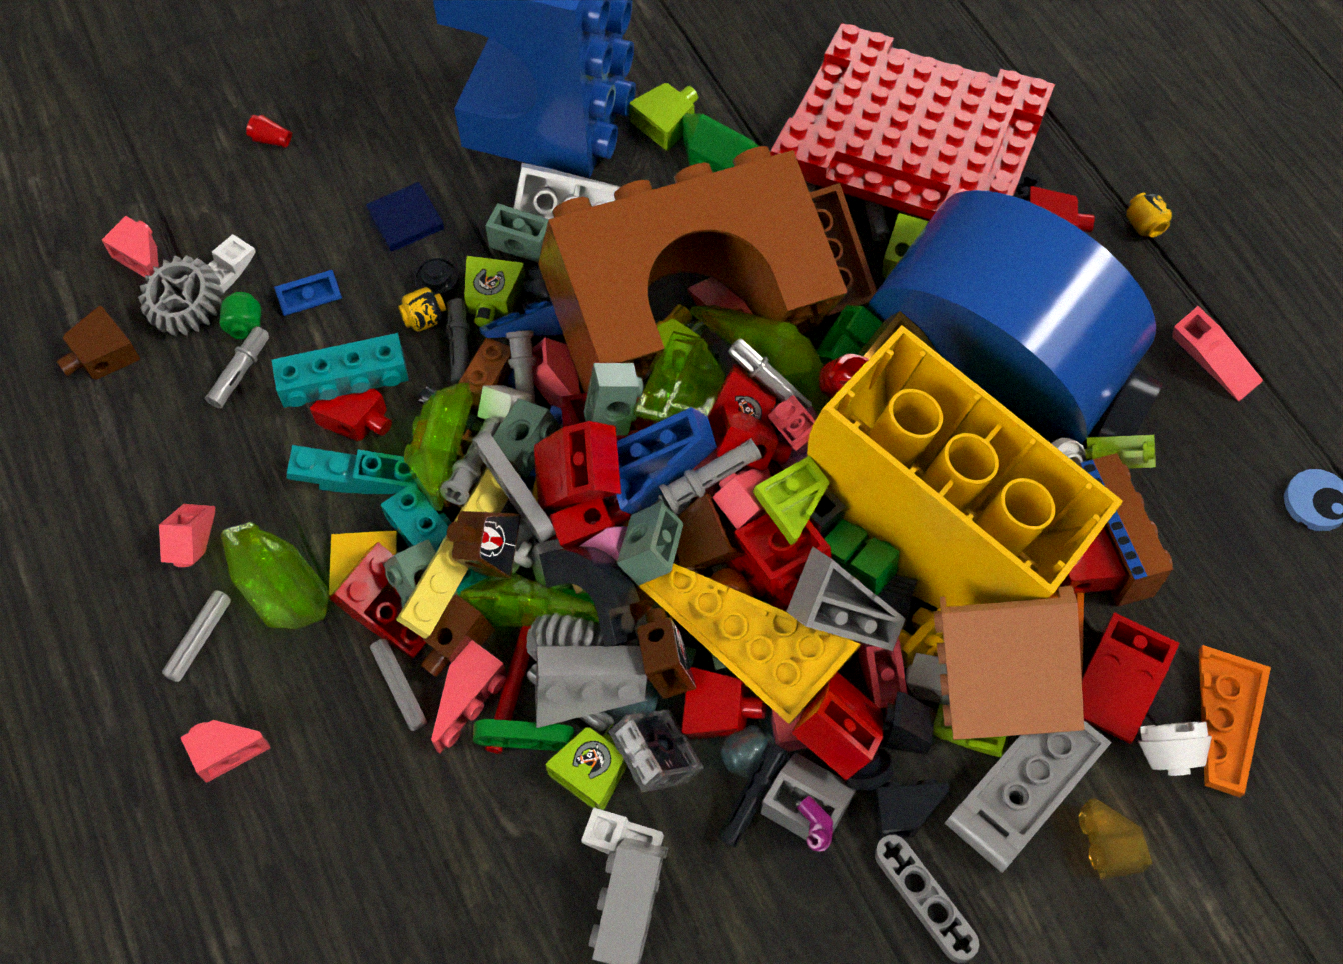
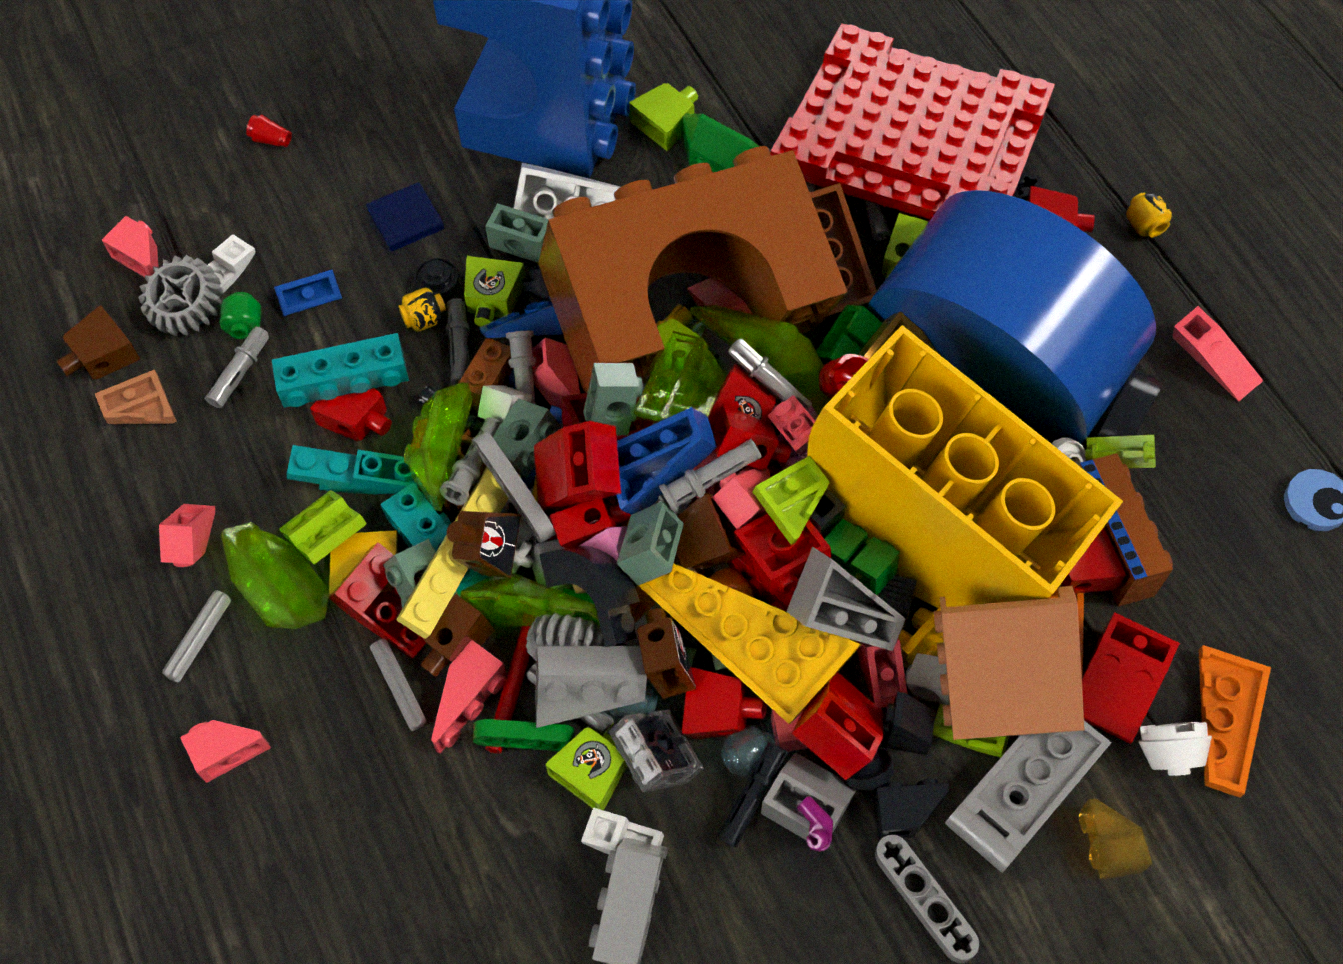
none -> nougat wing [95,369,177,424]
none -> lime slope [279,490,367,564]

